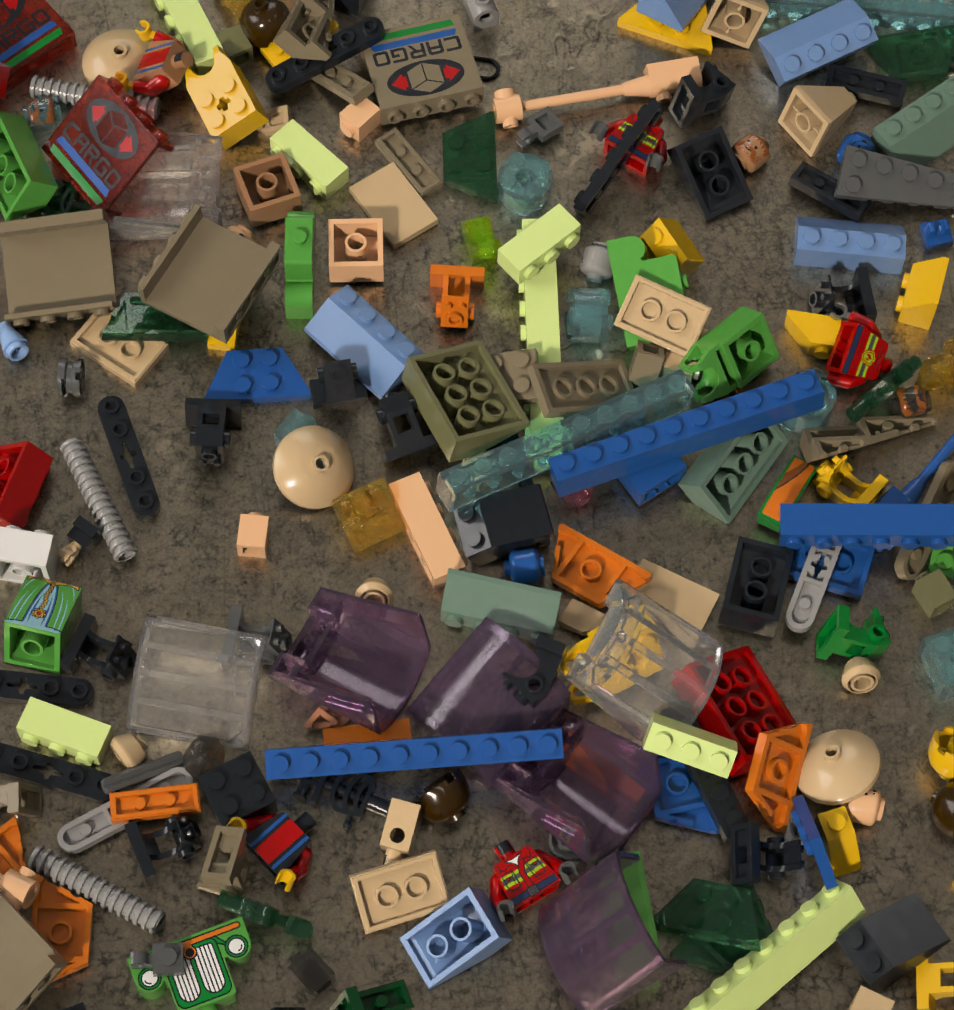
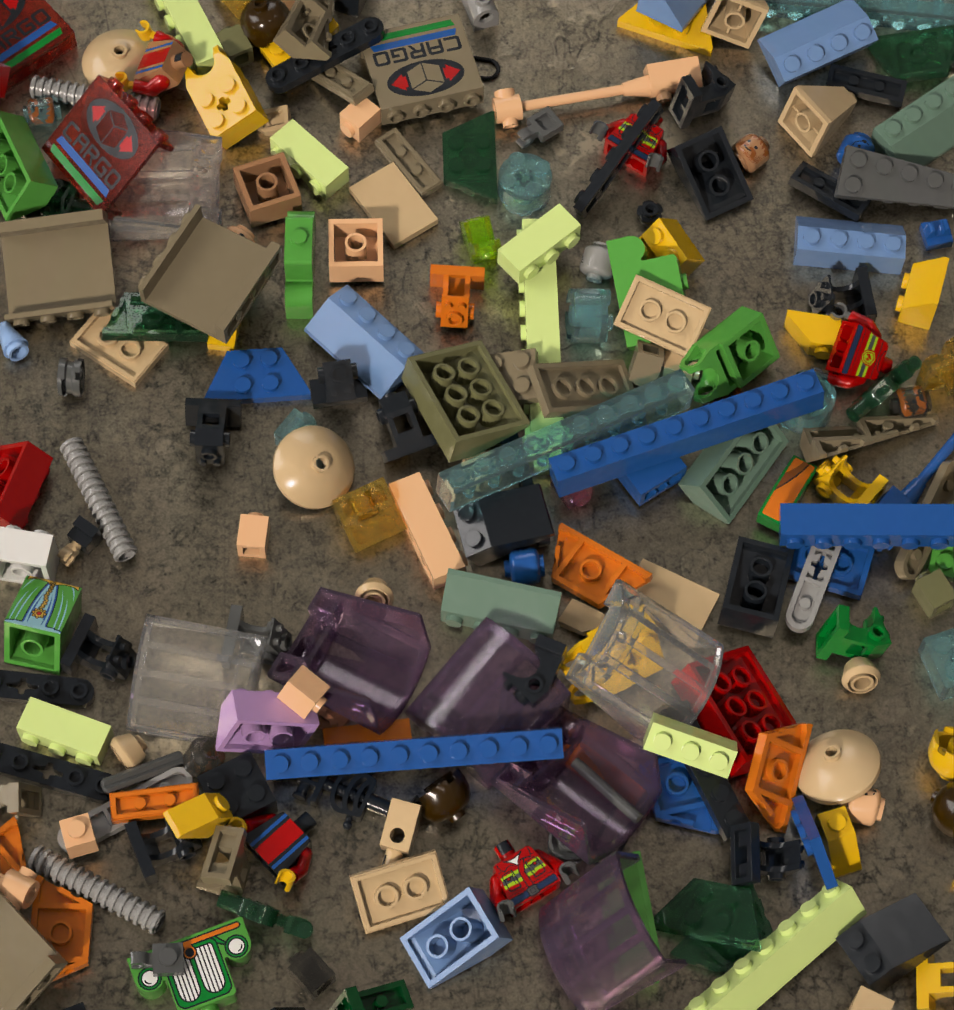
black piece [97,396,160,520] -> none
none -> light nougat brick [59,812,99,859]
none -> yellow slope [163,793,233,839]
none -> lavender slope [215,688,320,753]
none -> light nougat brick [277,665,330,719]
none -> dark grey bar [571,757,643,824]
none -> black plate [637,200,663,226]

